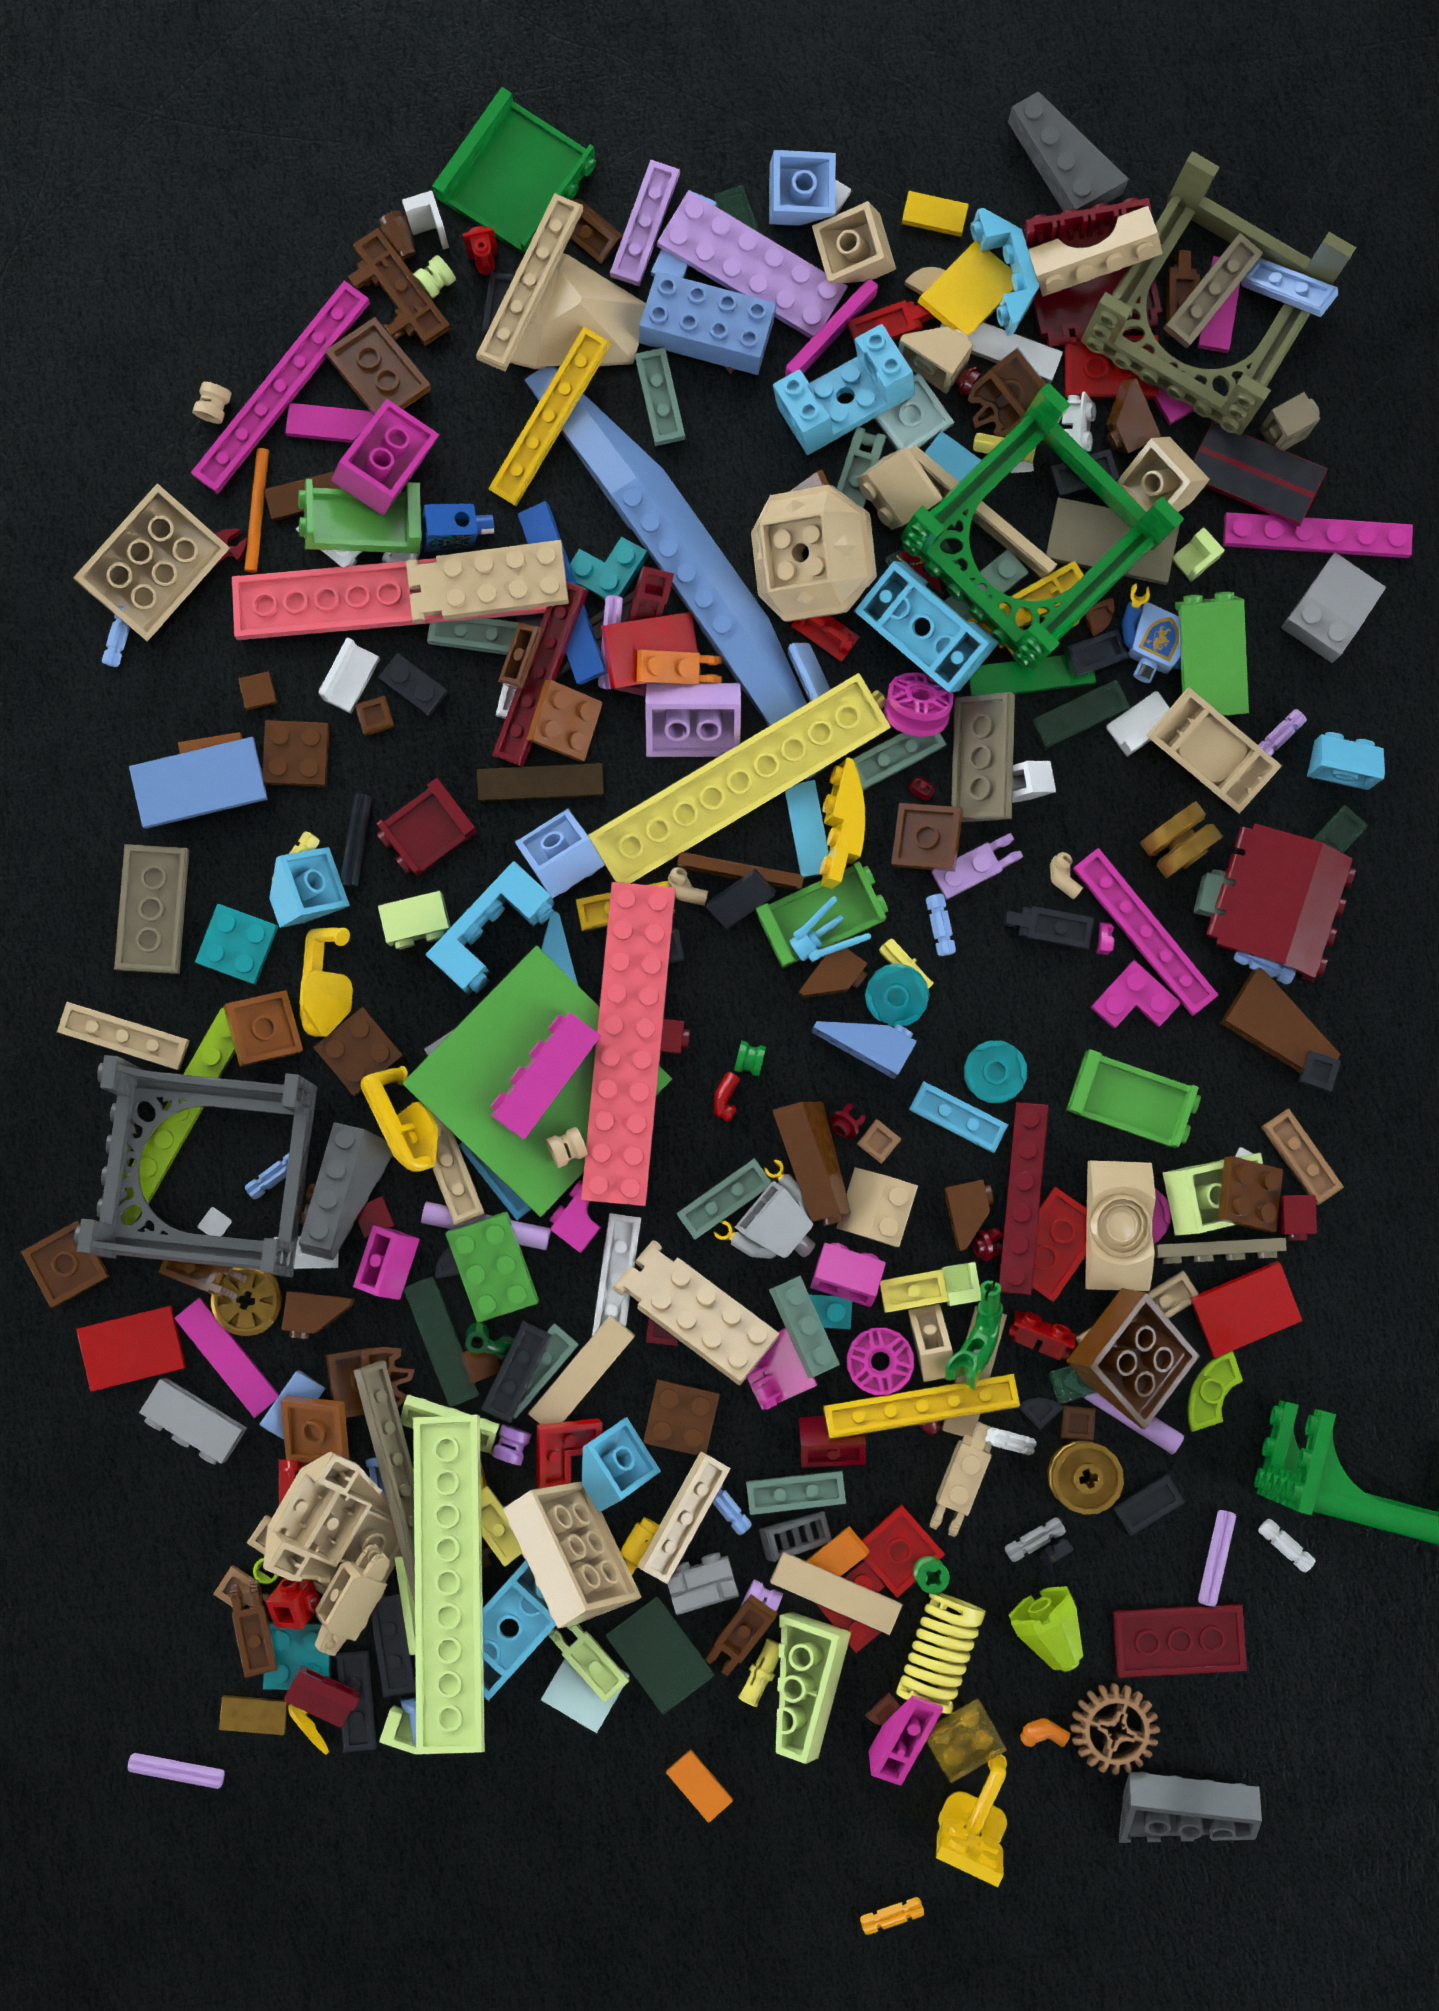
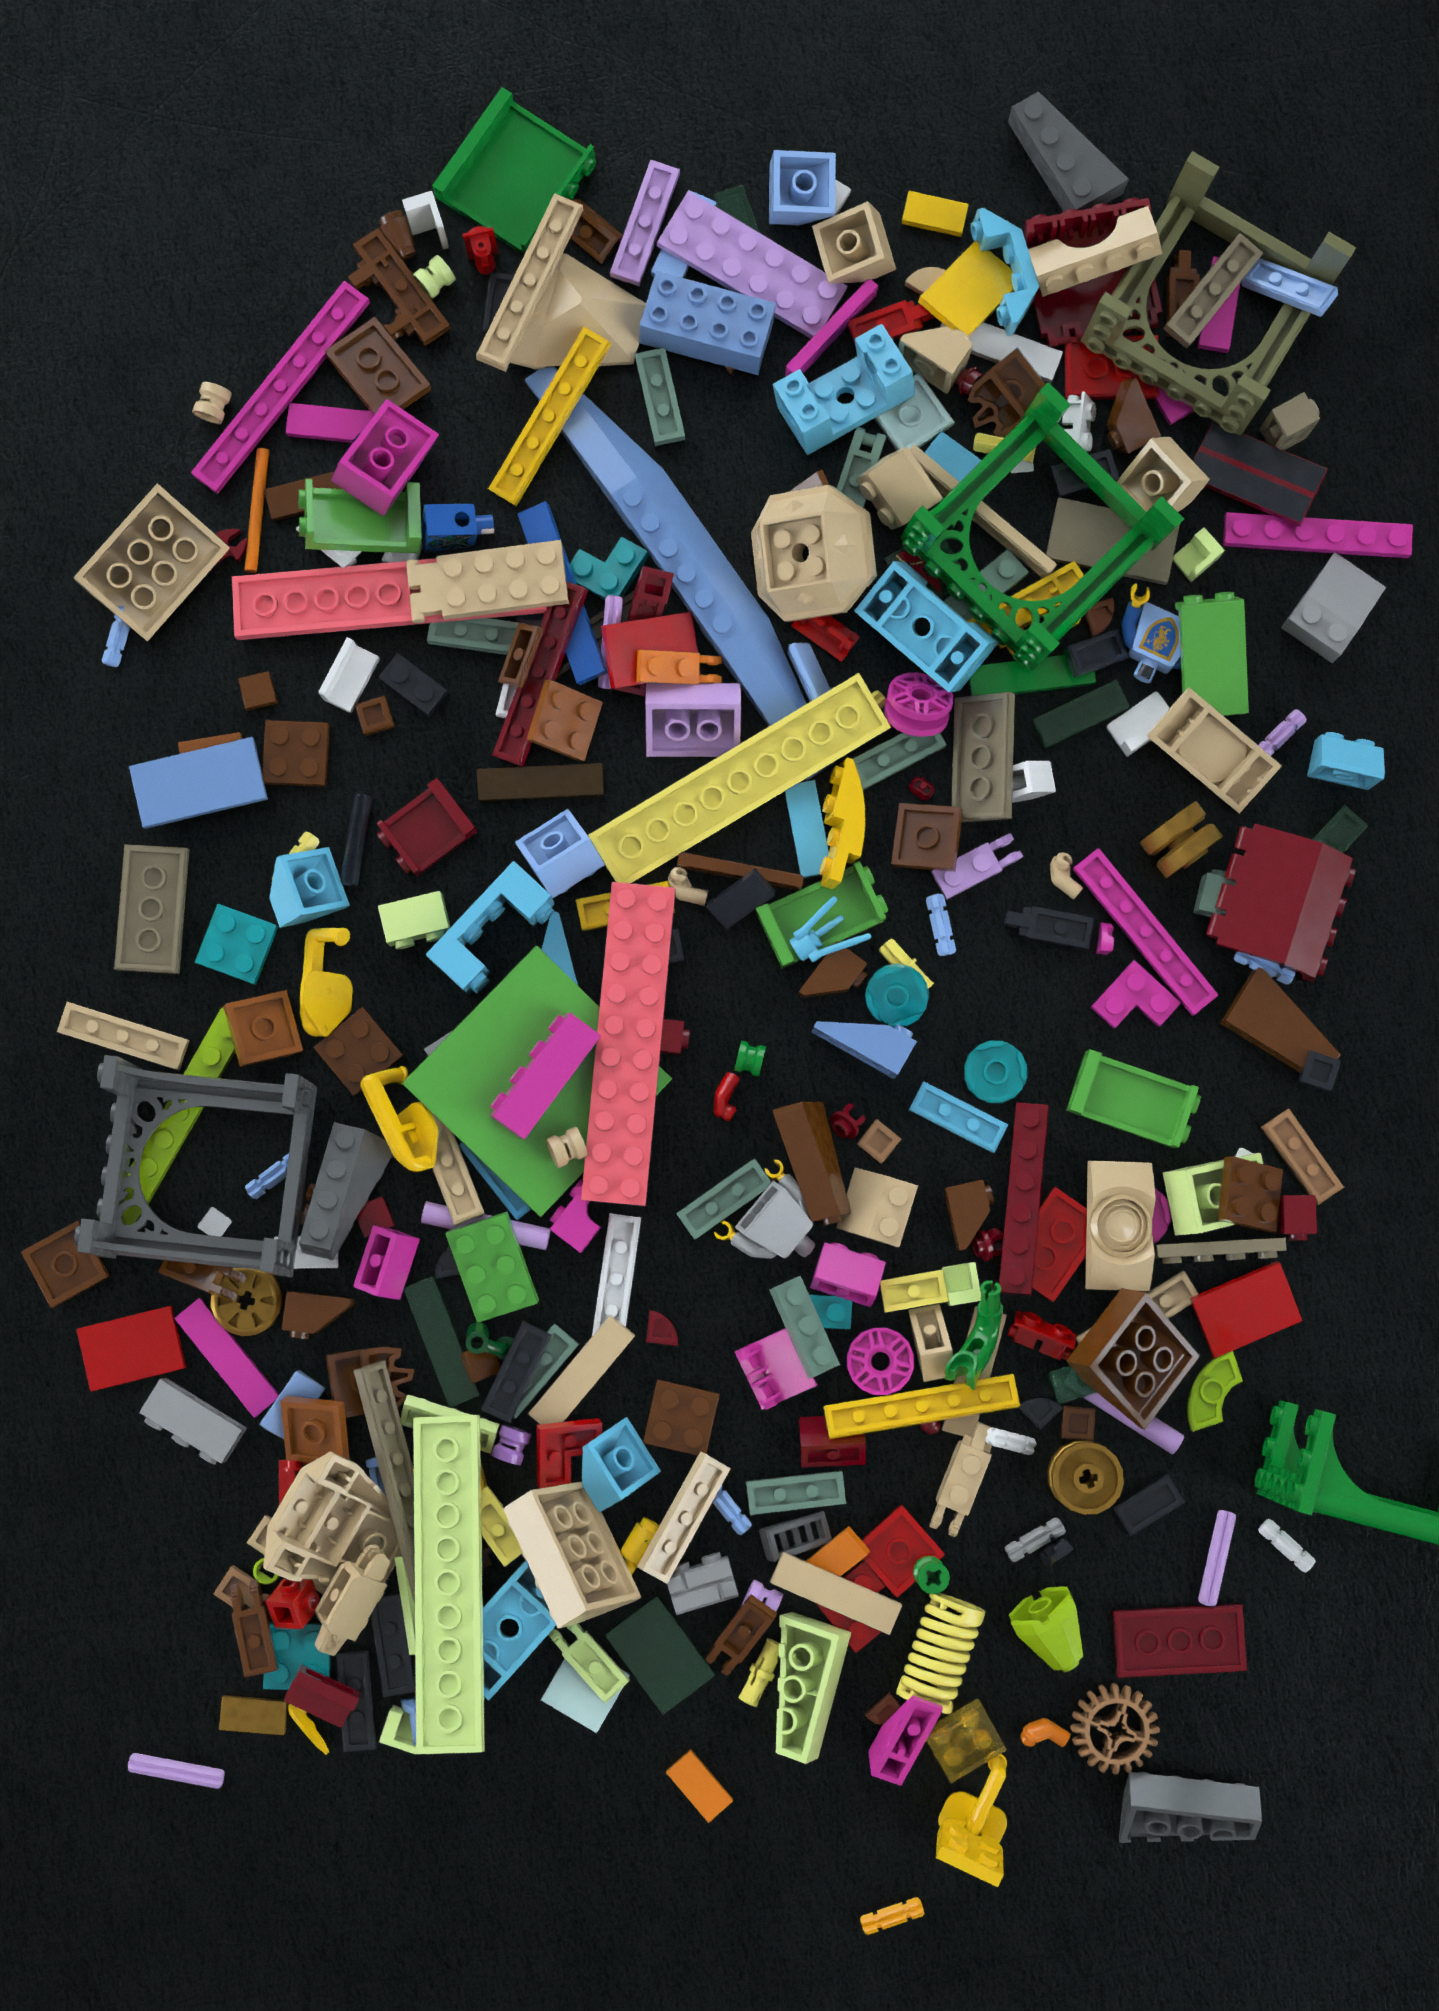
tan hinge [613,1240,780,1386] -> none

